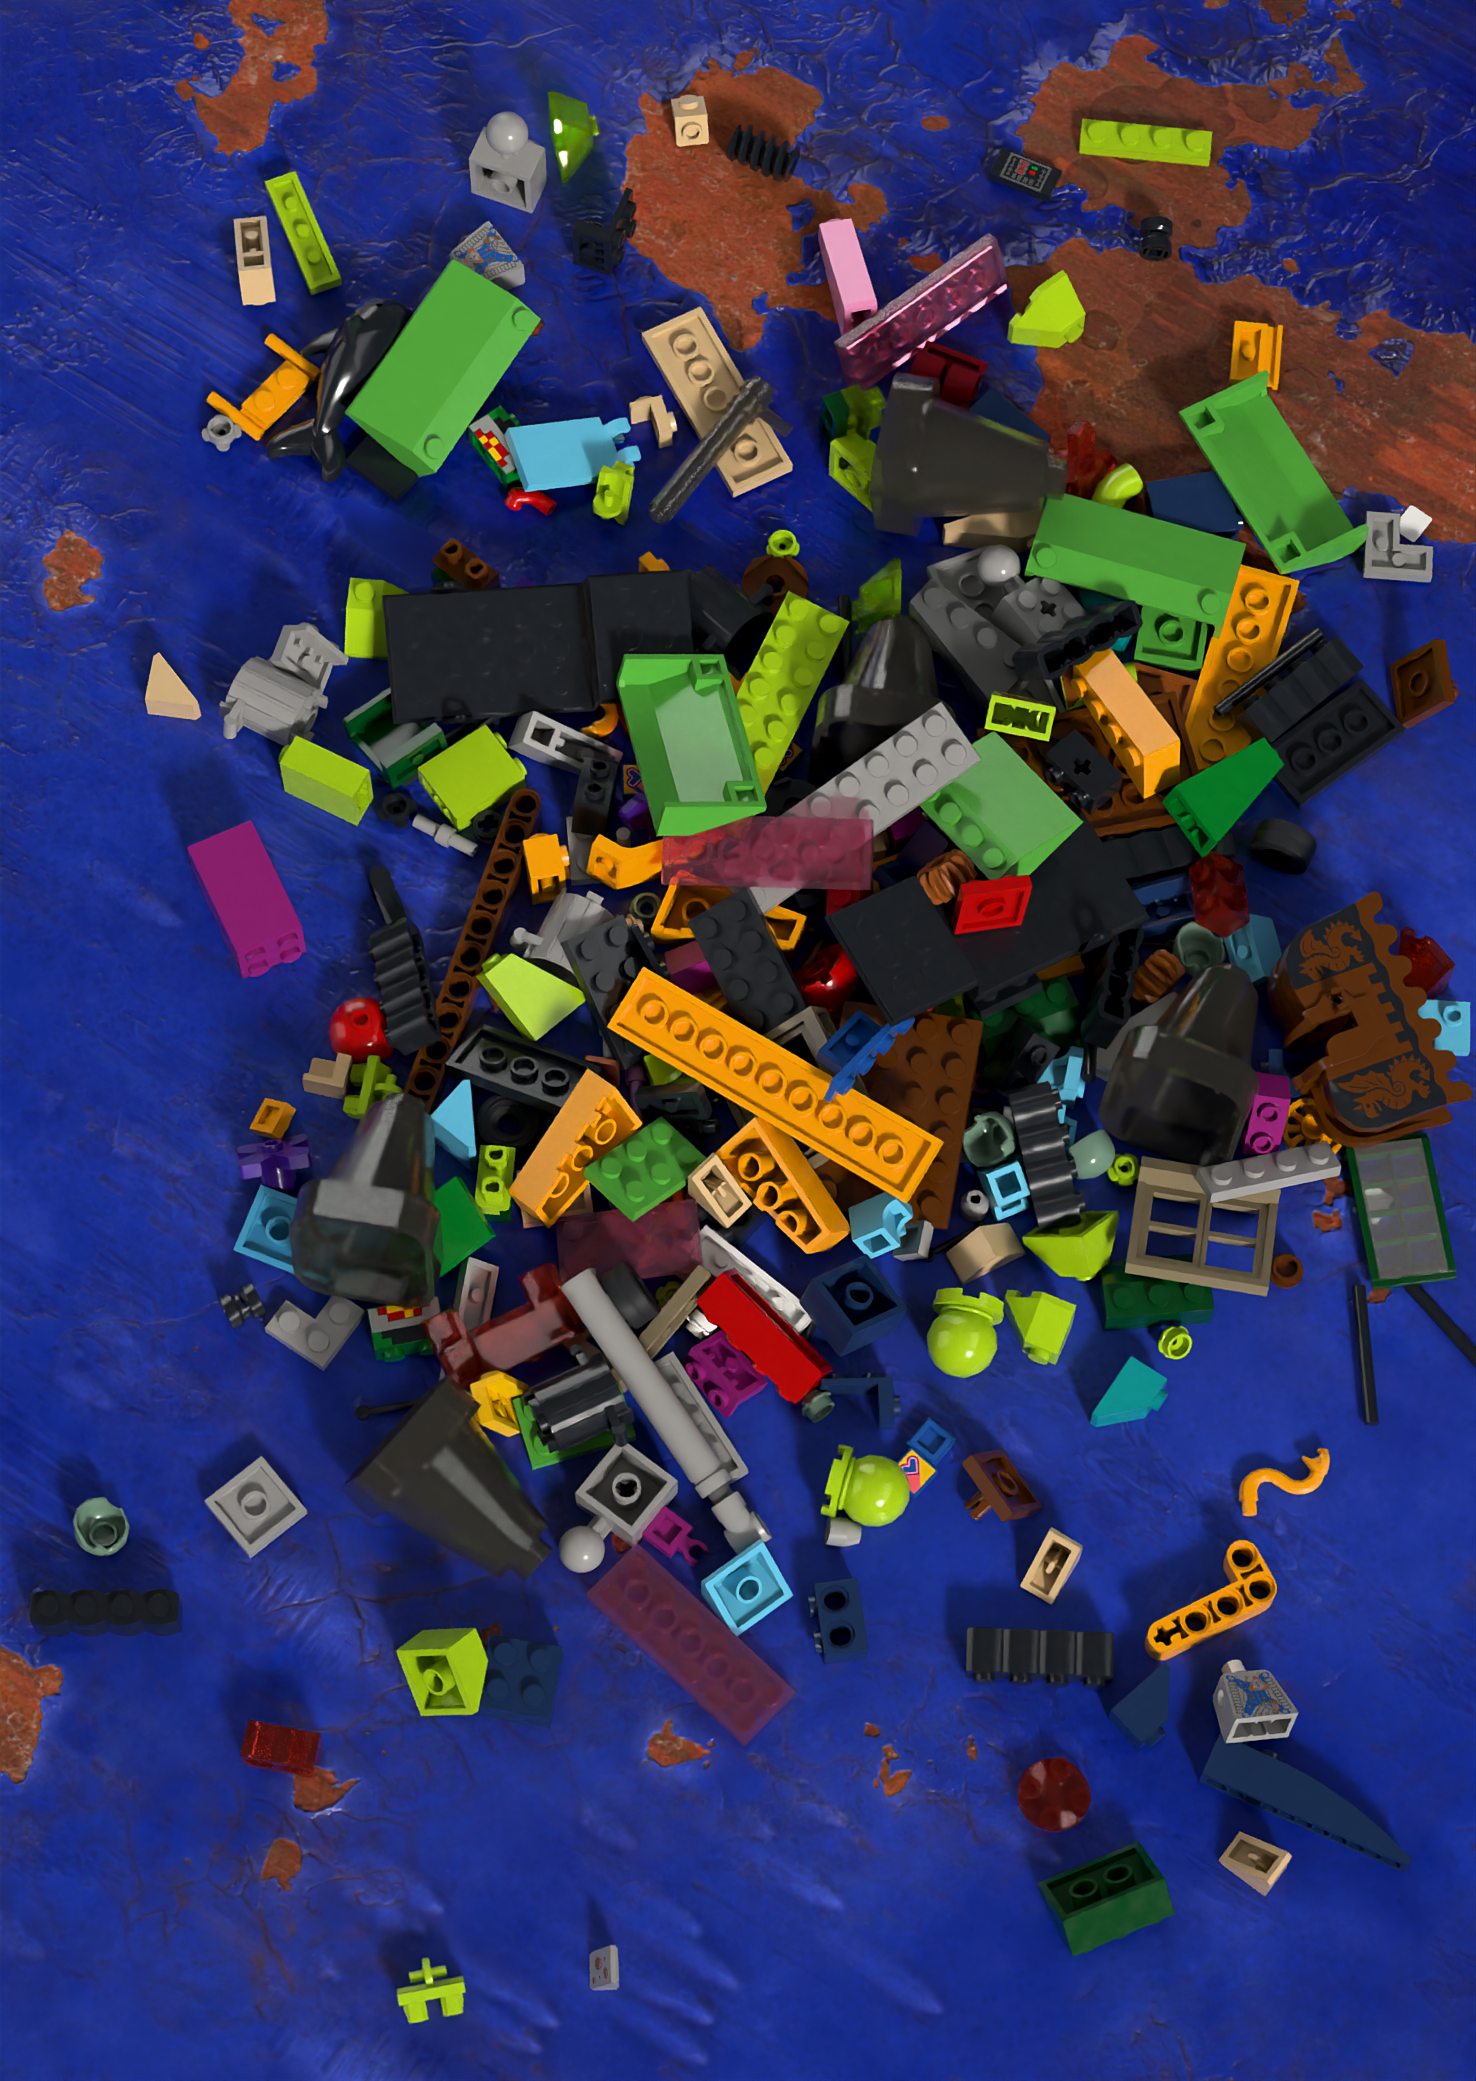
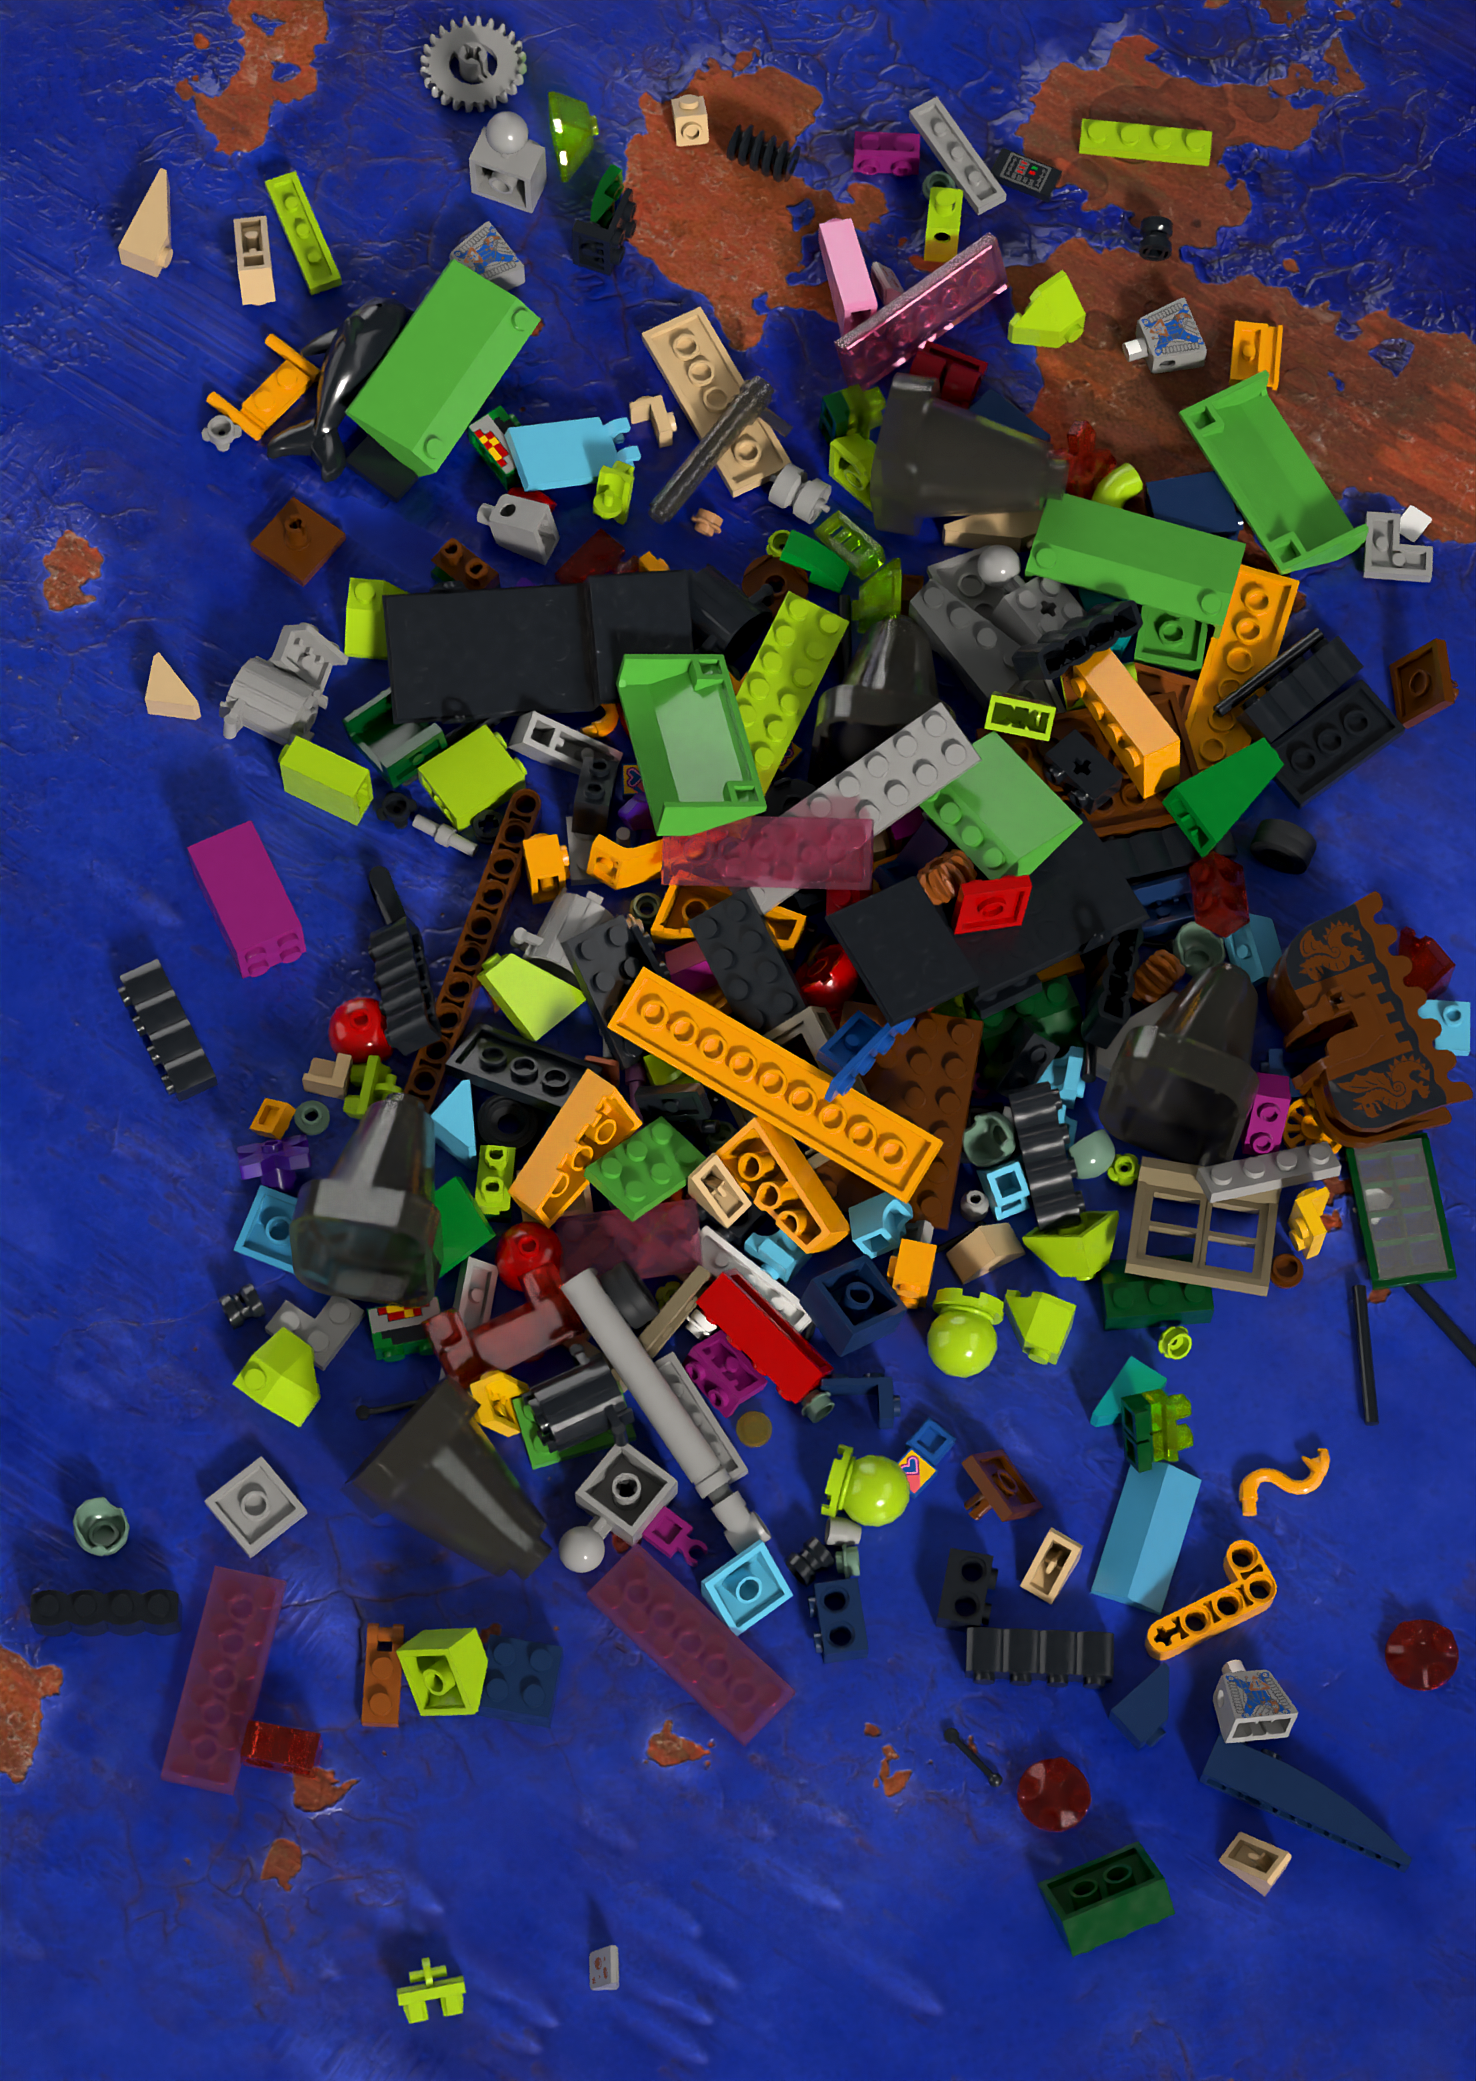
none -> black brick [117,959,218,1102]
none -> tan slope [118,168,173,278]
none -> clear pink plate [160,1566,287,1796]
none -> lime slope [233,1327,321,1427]
none -> reddish brown tile [250,496,346,587]
none -> sand green plate [294,1100,330,1135]
none -> dark orange plate [361,1623,405,1728]
none -> light grey gear [420,15,527,112]
none -> light grey torso [477,494,560,565]
none -> red cylinder [495,1221,565,1294]
none -> clear red plate [555,528,639,584]
none -> green slope [590,163,624,229]
none -> medium nougat plate [691,508,723,537]
none -> sand green plate [705,1121,738,1153]
none -> clear yellow plate [736,1411,772,1447]
none -> medium azure brick [744,1229,813,1286]
none -> light grey wheel [768,463,832,524]
none -> green slope [780,530,850,593]
none -> black wheel [784,1536,835,1587]
none -> clear neon green slope [813,510,886,580]
none -> sand green plate [836,1544,860,1579]
none -> magenta bracket [853,131,920,176]
none -> light grey slope [870,261,906,306]
none -> light orange brick [887,1238,937,1309]
none -> reddish brown piece [899,574,924,621]
none -> light grey plate [909,97,1006,215]
none -> sand green plate [922,171,955,200]
none -> lime torso [924,187,963,264]
none -> black brick [936,1548,999,1632]
none -> black hinge [944,1728,1003,1787]
none -> dark azure slope [1091,1461,1202,1615]
none -> hips [1120,1389,1193,1473]
none -> light grey torso [1122,297,1207,374]
none -> yellow bracket [1287,1187,1330,1260]
none -> clear red dish [1385,1619,1459,1691]

